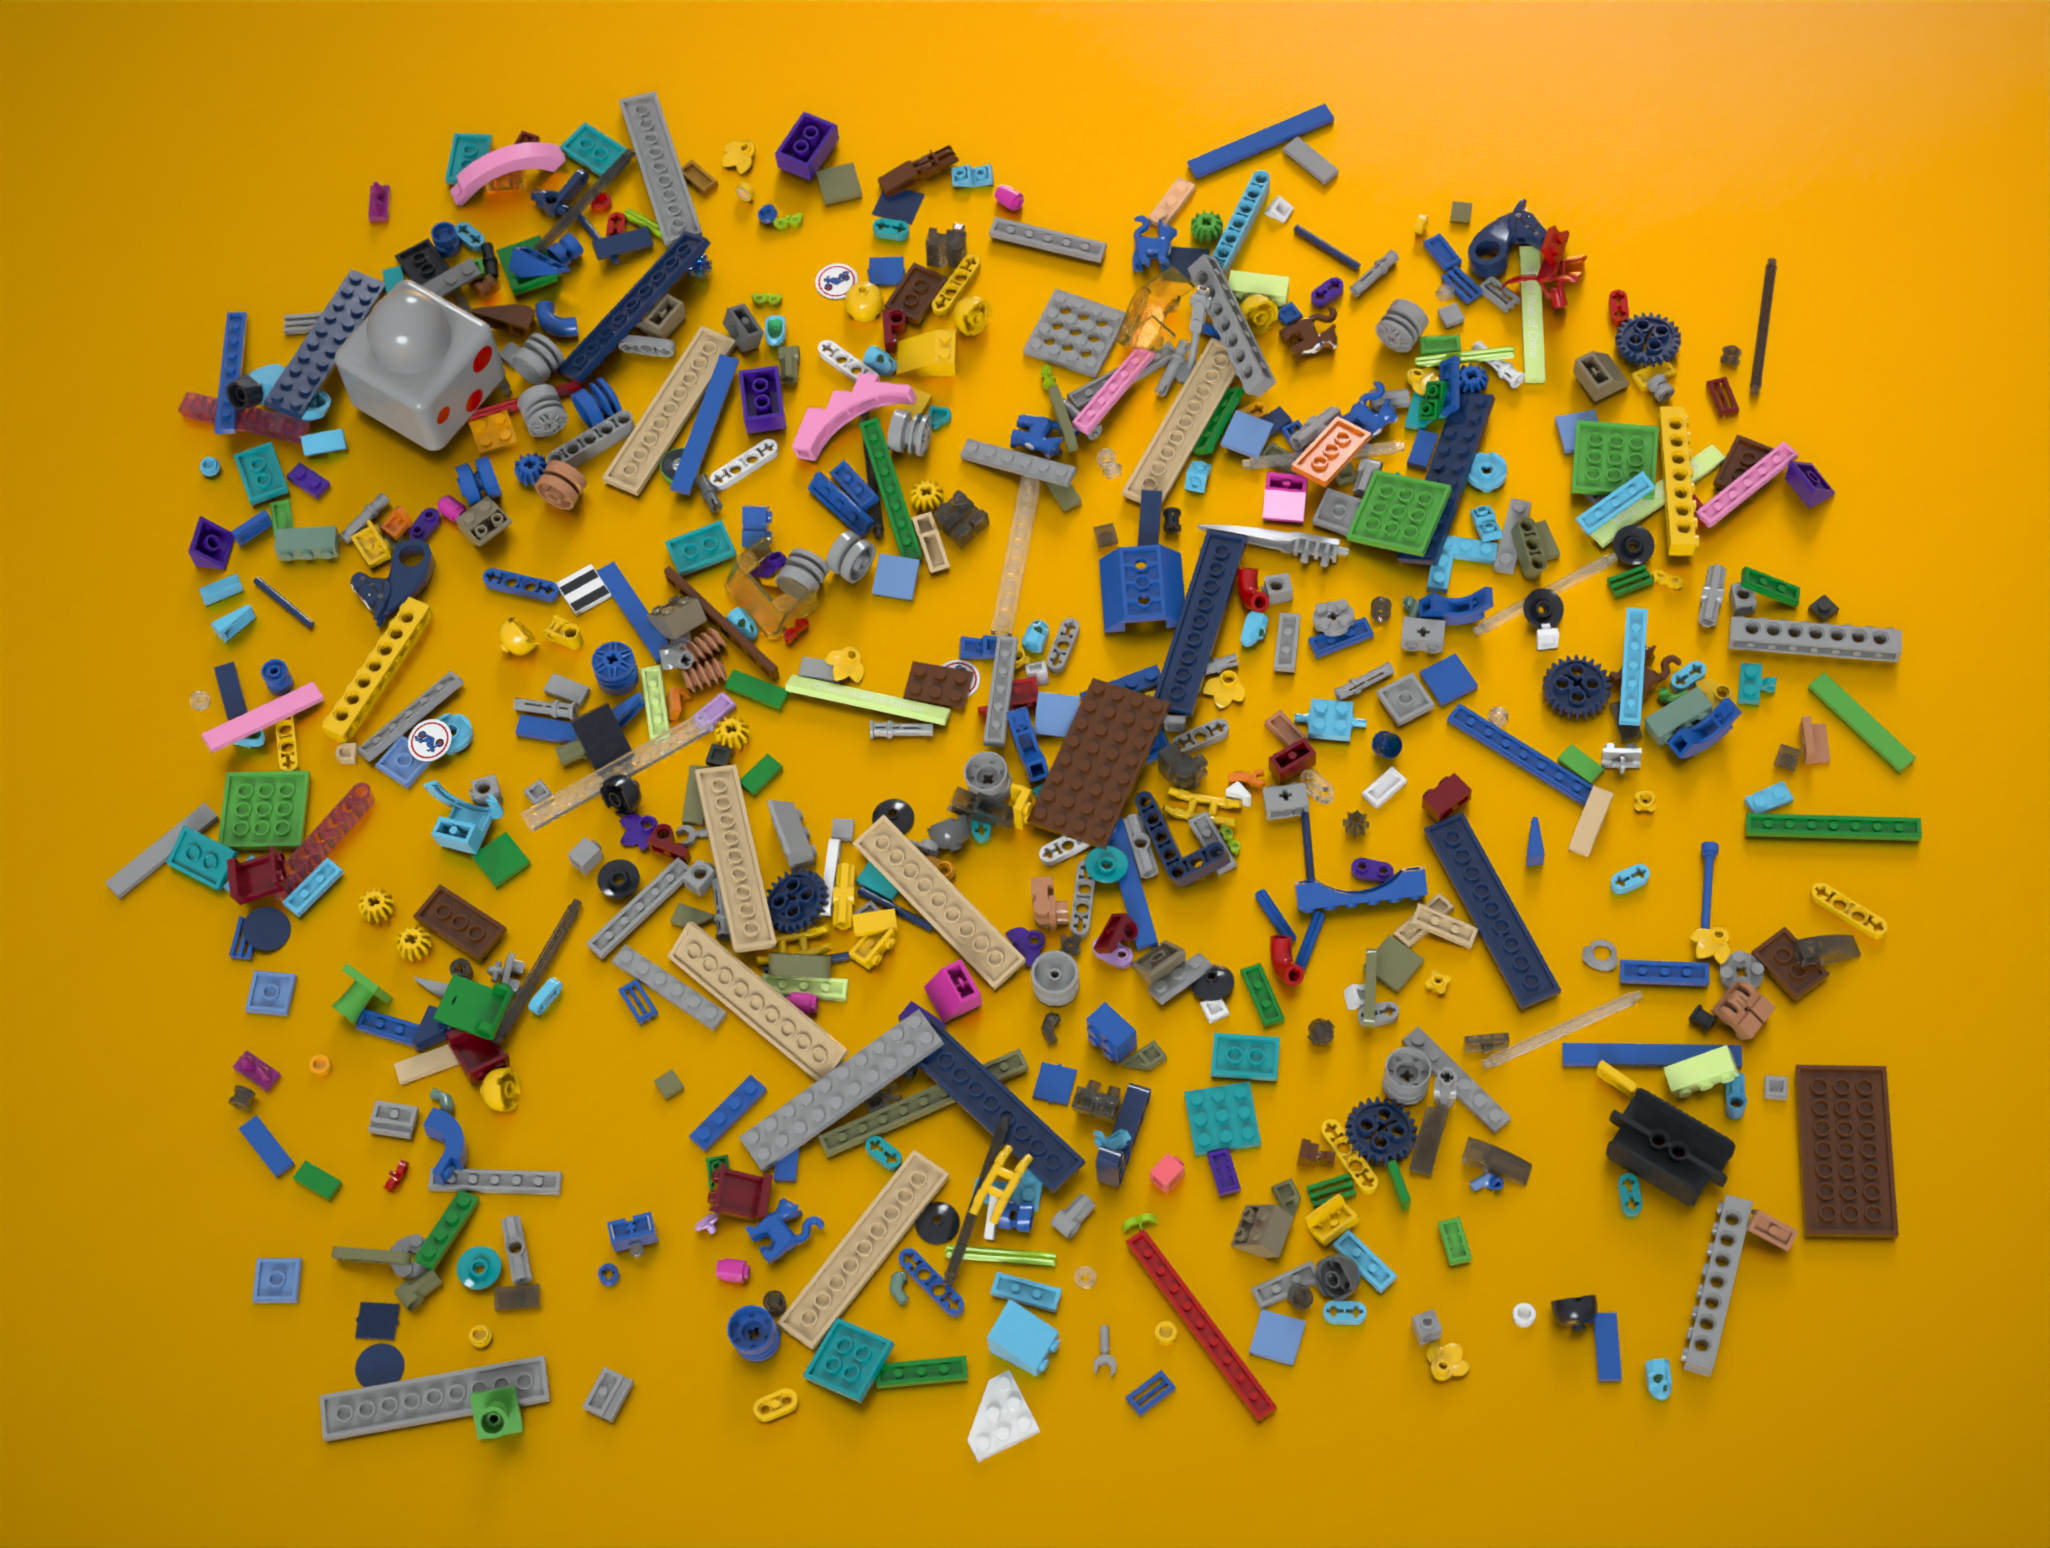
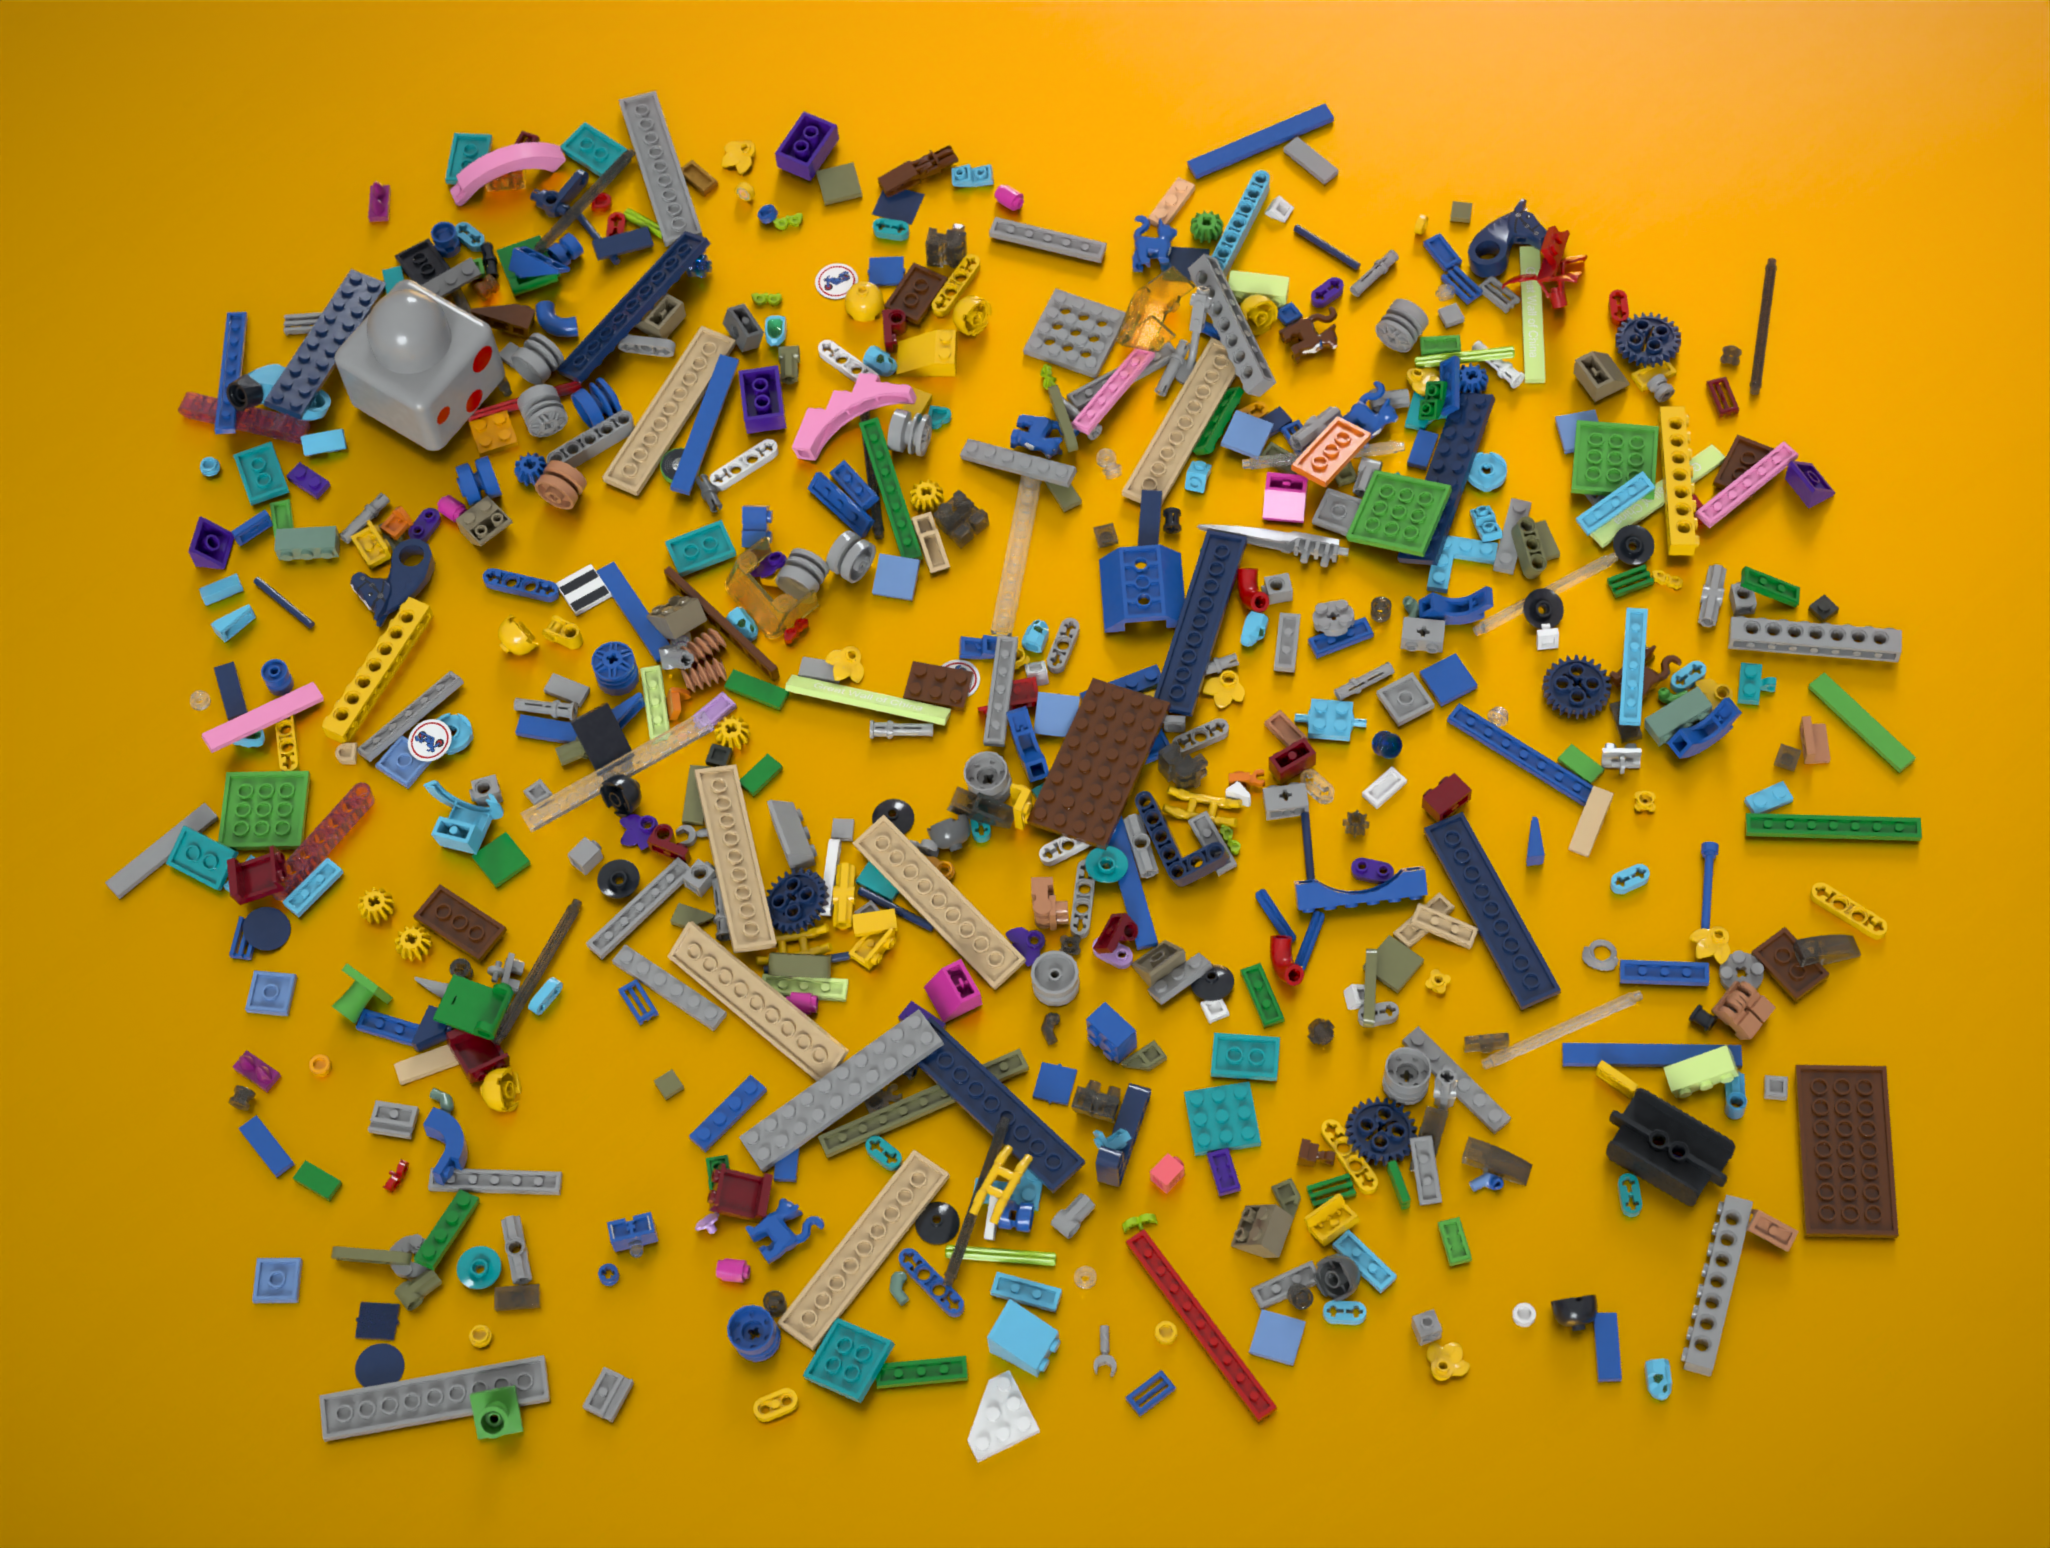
none -> light grey tile [1410,1135,1442,1206]

